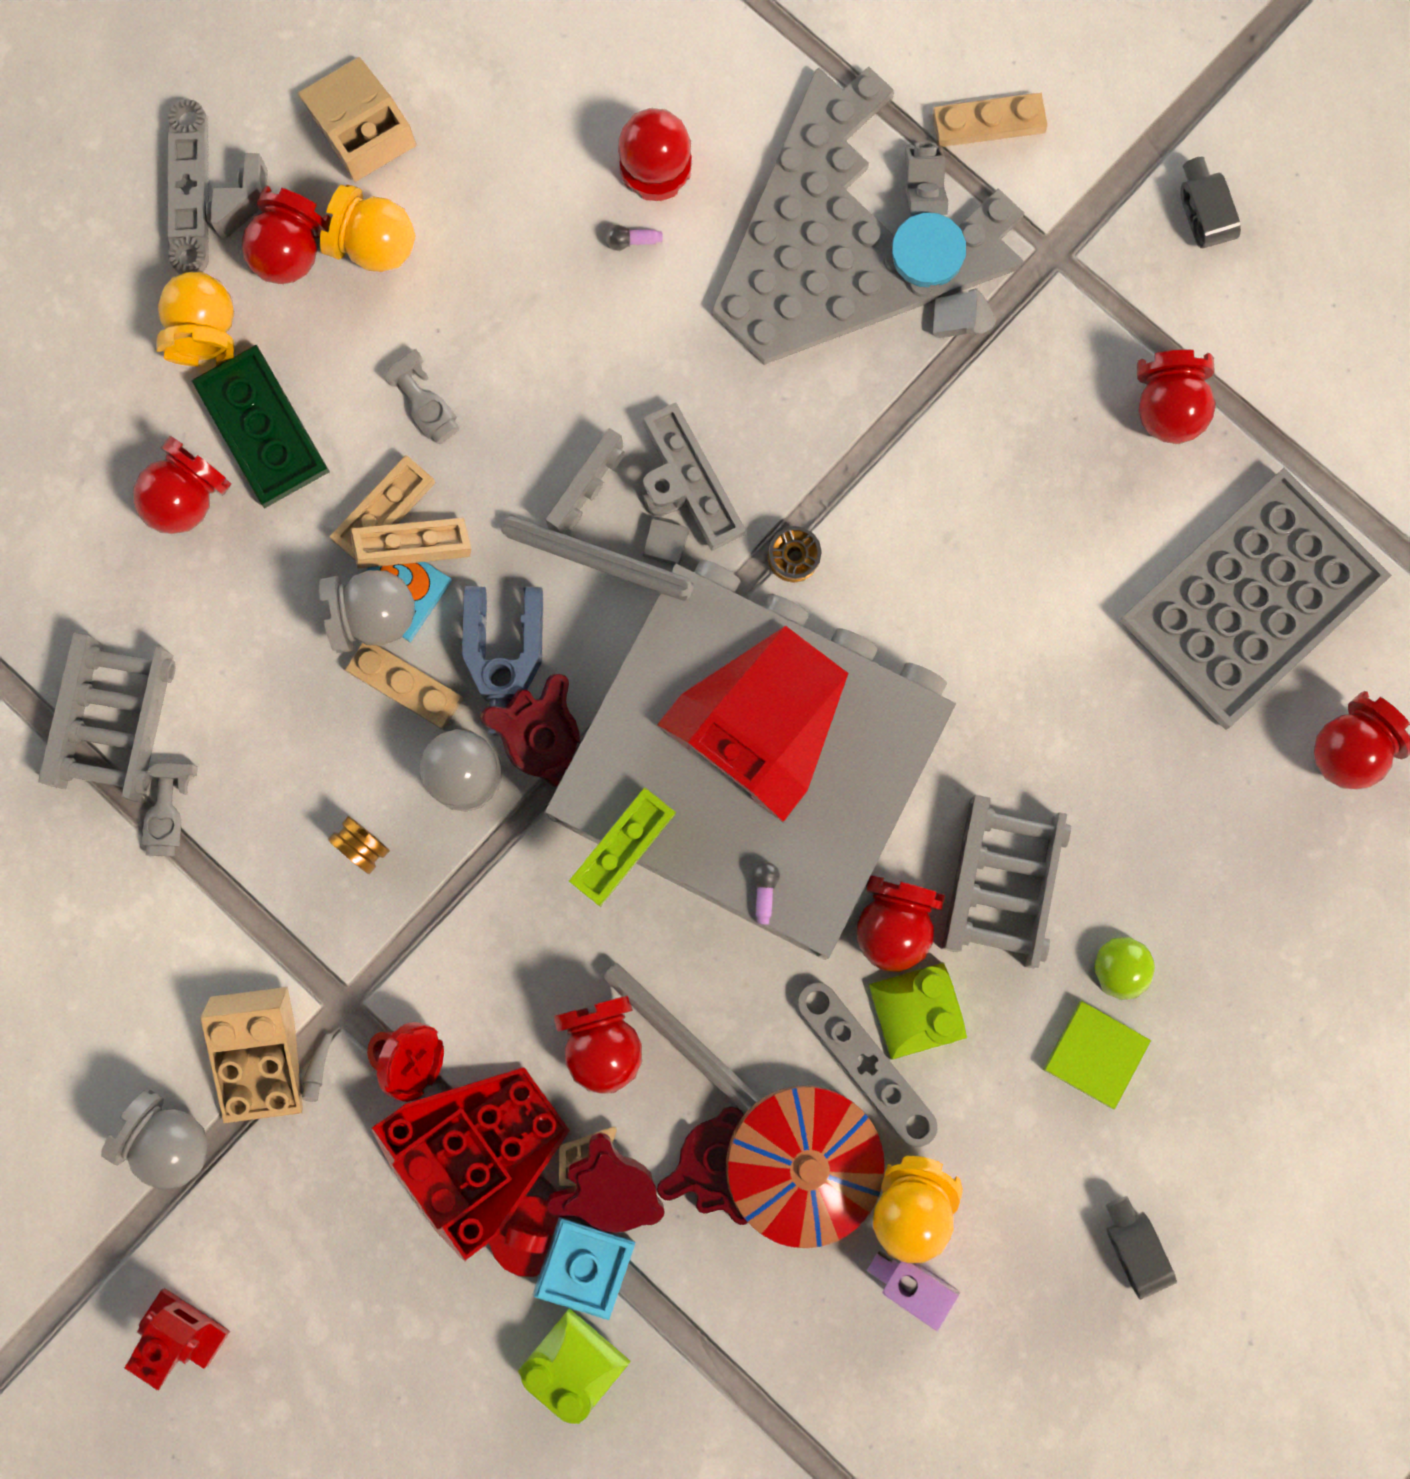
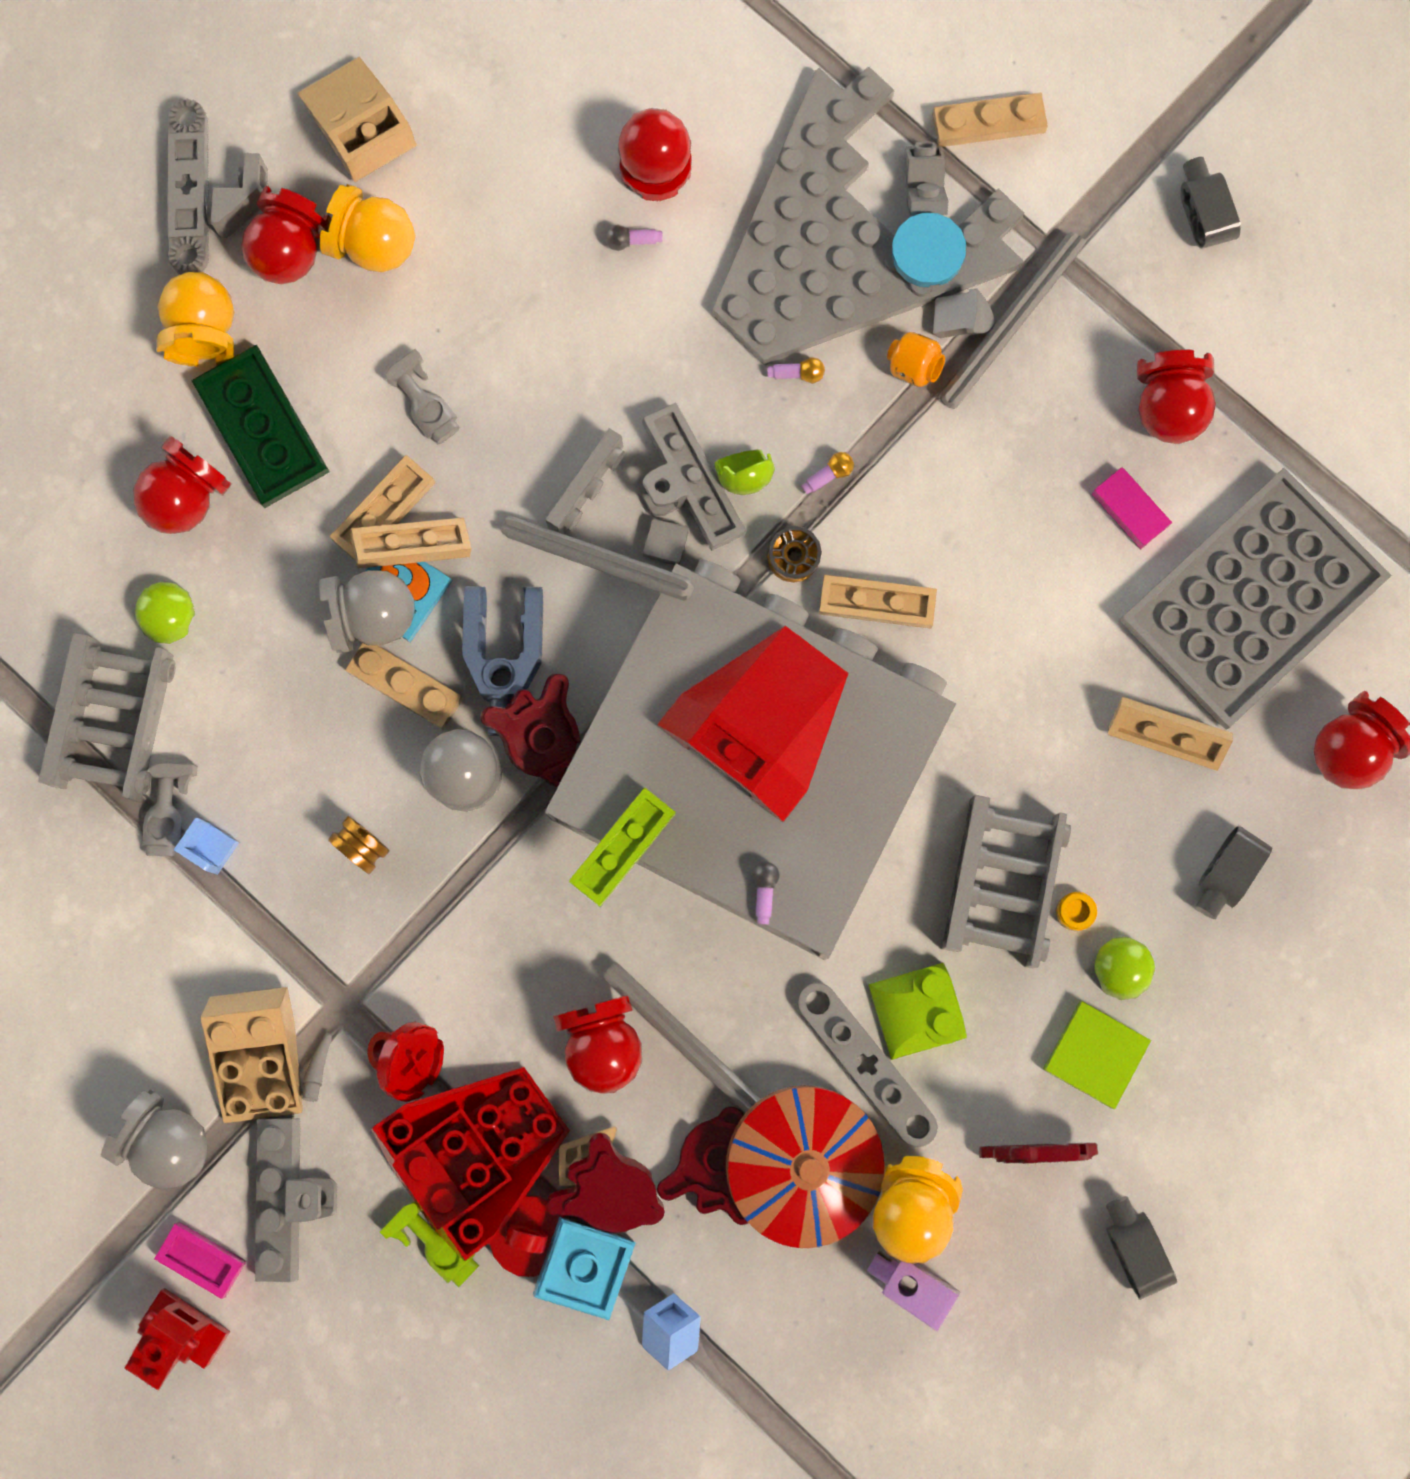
lime slope [518,1308,631,1424] -> none
red tile [857,875,945,972] -> none
none -> lime hair [135,582,195,644]
none -> dark pink tile [154,1222,246,1299]
none -> light blue panel [174,818,240,875]
none -> light grey plate [255,1118,337,1282]
none -> lime piece [380,1202,480,1288]
none -> light blue panel [642,1293,701,1371]
none -> lime hair [714,449,775,496]
none -> piece [768,357,825,383]
none -> piece [801,452,854,495]
none -> tan plate [819,575,937,629]
none -> light orange head [887,332,945,387]
none -> light grey axle [940,232,1085,409]
none -> dark red tile [979,1143,1098,1164]
none -> yellow tile [1056,892,1097,931]
none -> dark pink tile [1092,467,1172,549]
none -> tan plate [1108,697,1233,771]
none -> dark grey piece [1195,825,1273,919]

